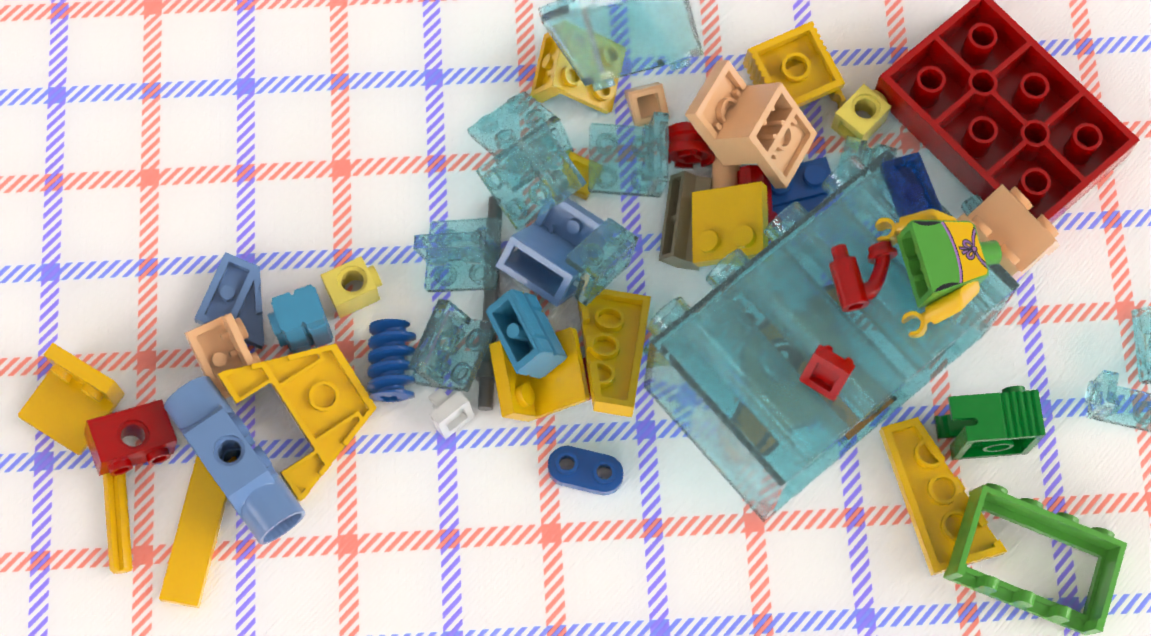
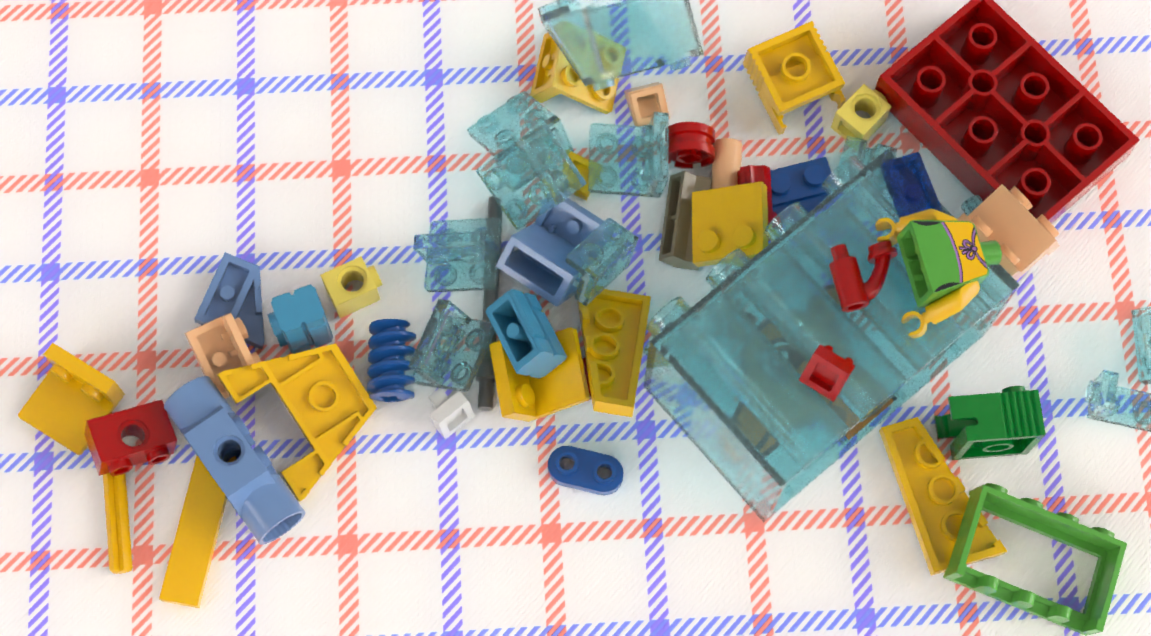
light nougat bracket [685,60,818,189] -> none

